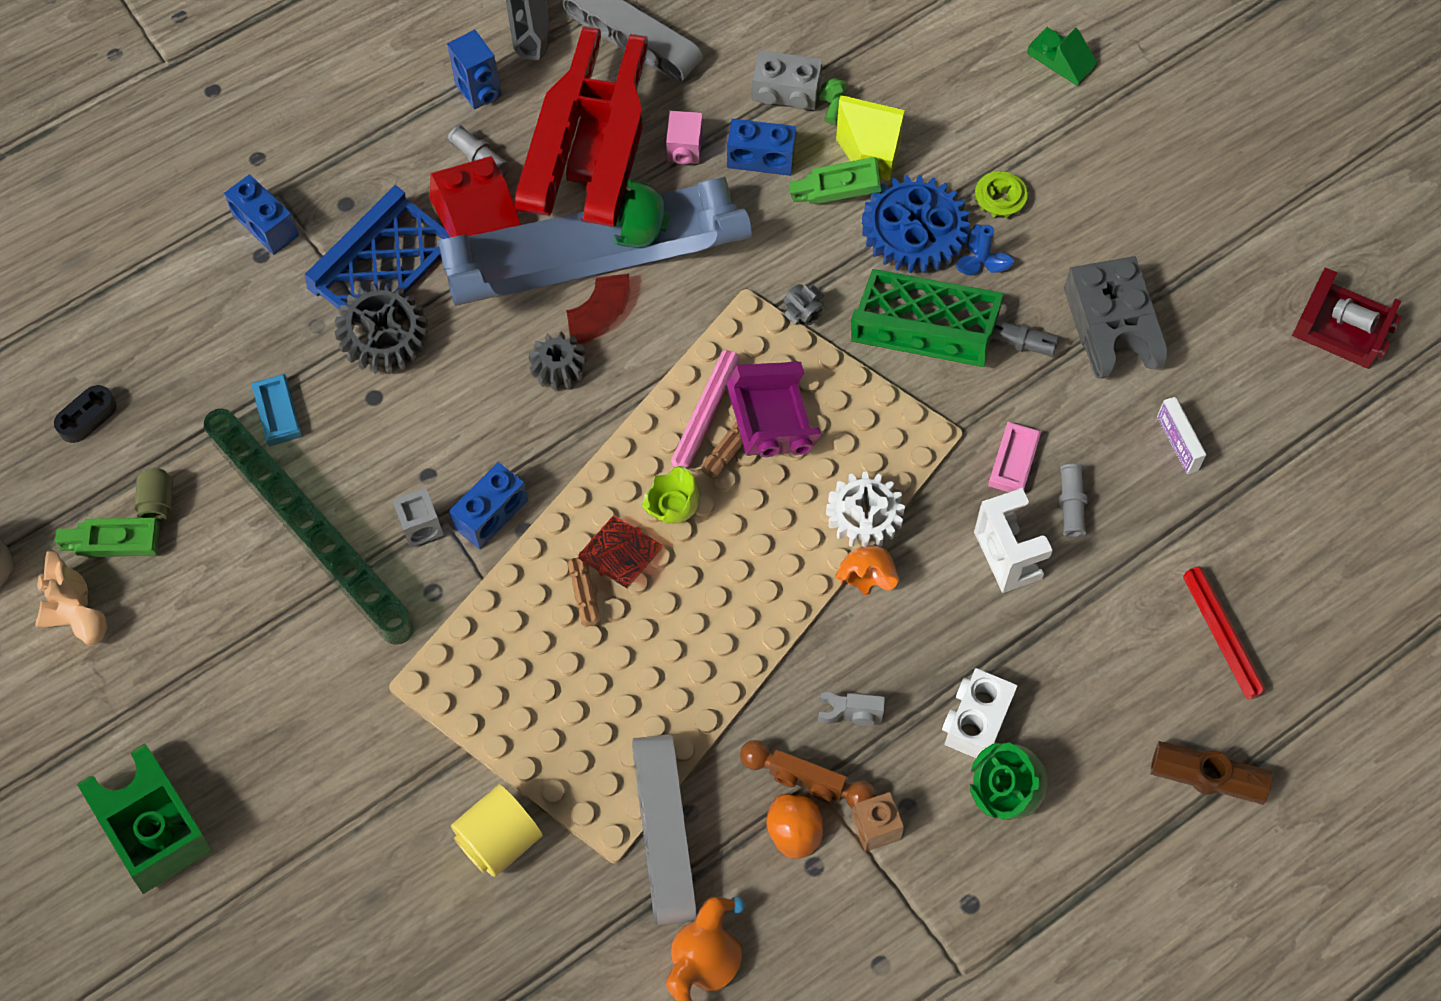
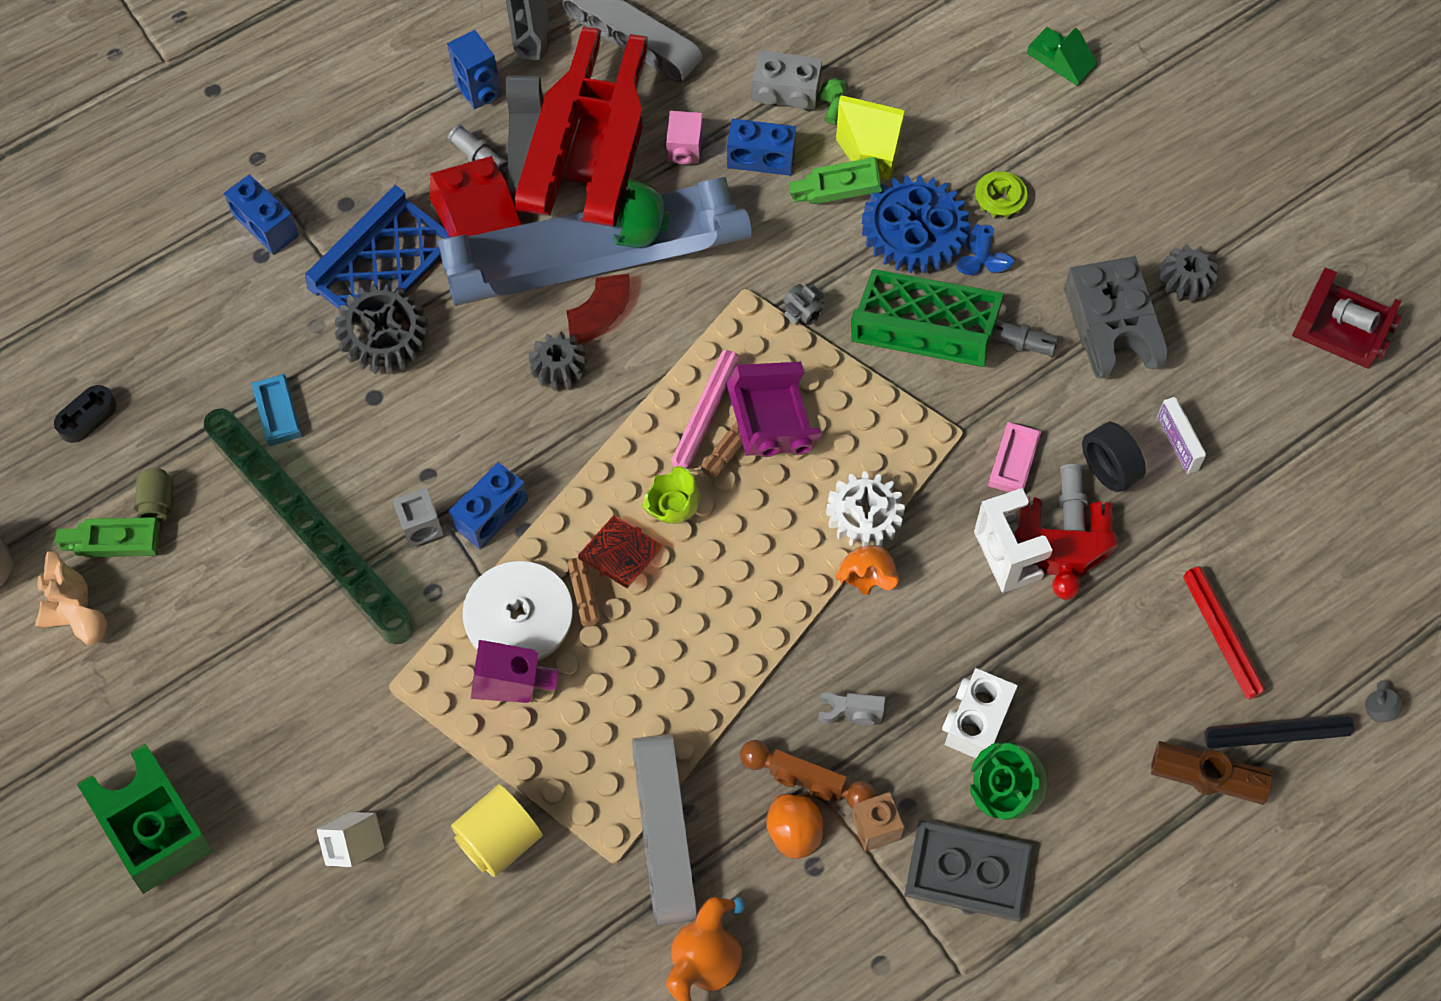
none -> white panel [317,812,384,867]
none -> white piece [462,561,573,661]
none -> magenta torso [470,640,558,703]
none -> dark grey beam [506,75,543,205]
none -> dark grey tile [904,820,1032,922]
none -> red connector [1014,497,1118,600]
none -> black tyre [1082,421,1146,493]
none -> dark grey gear [1160,244,1219,303]
none -> black axle [1204,714,1354,749]
none -> dark grey piece [1365,681,1402,723]

